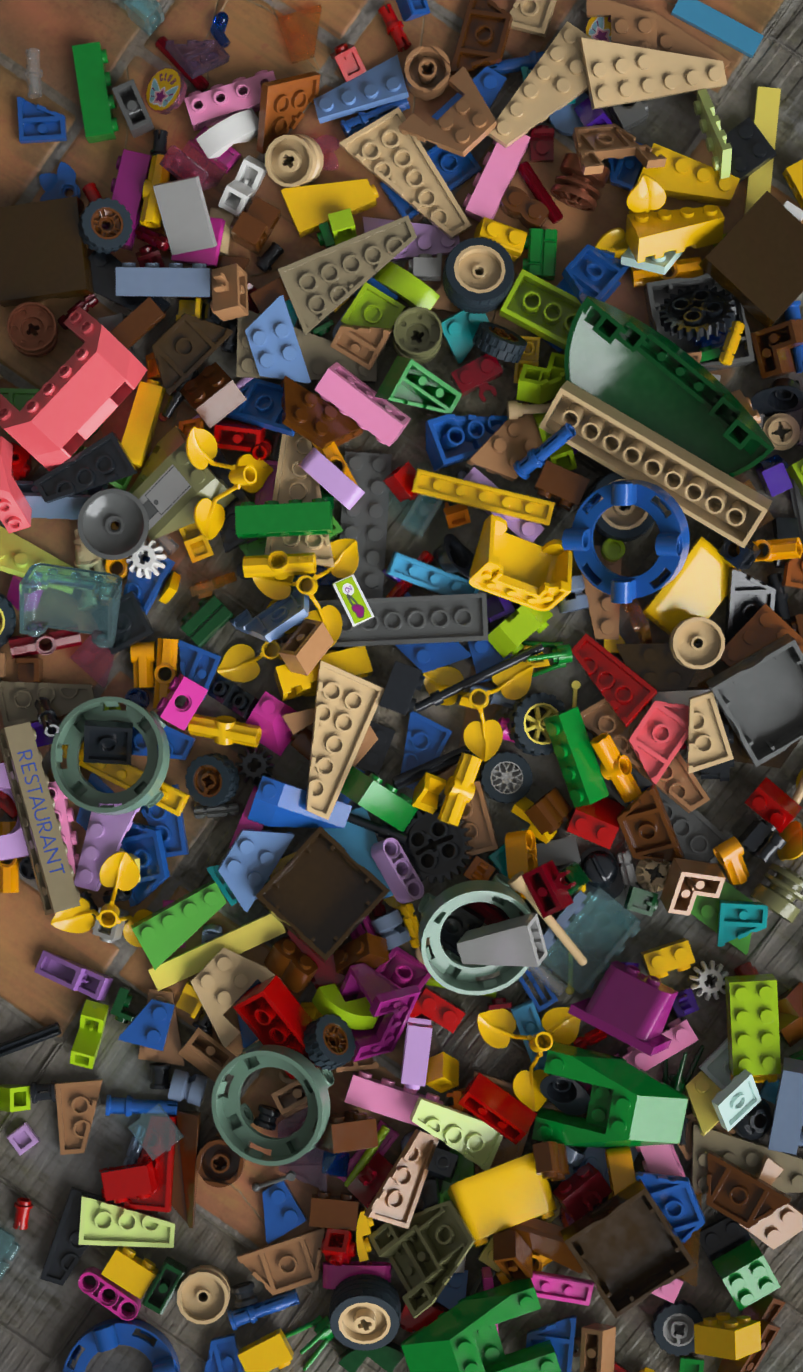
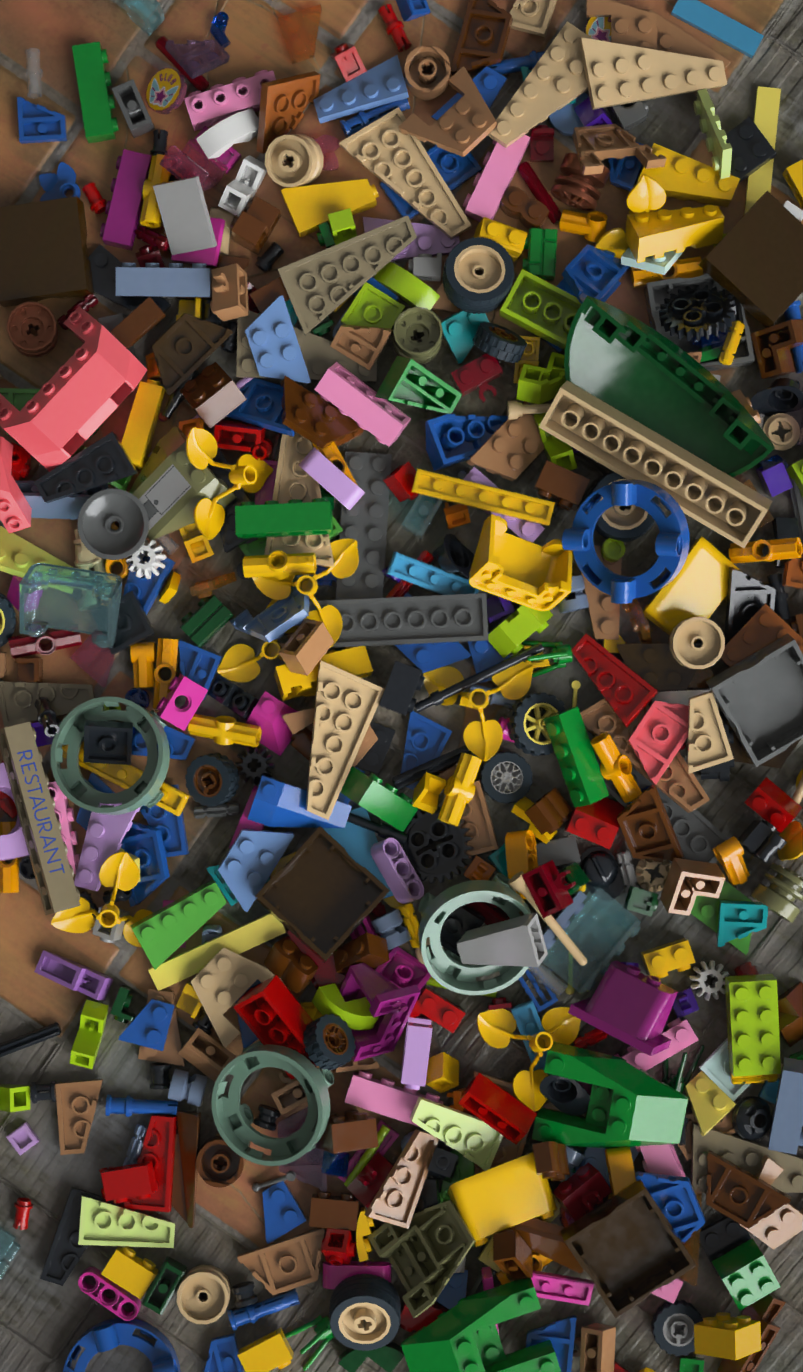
black wheel [78,198,133,254] -> none
clear light blue piece [128,1104,184,1160] -> none
slope [332,574,374,627] -> none
blue pin [513,423,576,480] -> none
light aqua plate [711,1069,761,1132] -> none
black brick [718,537,762,570] -> none
none -> light orange piece [559,210,607,242]

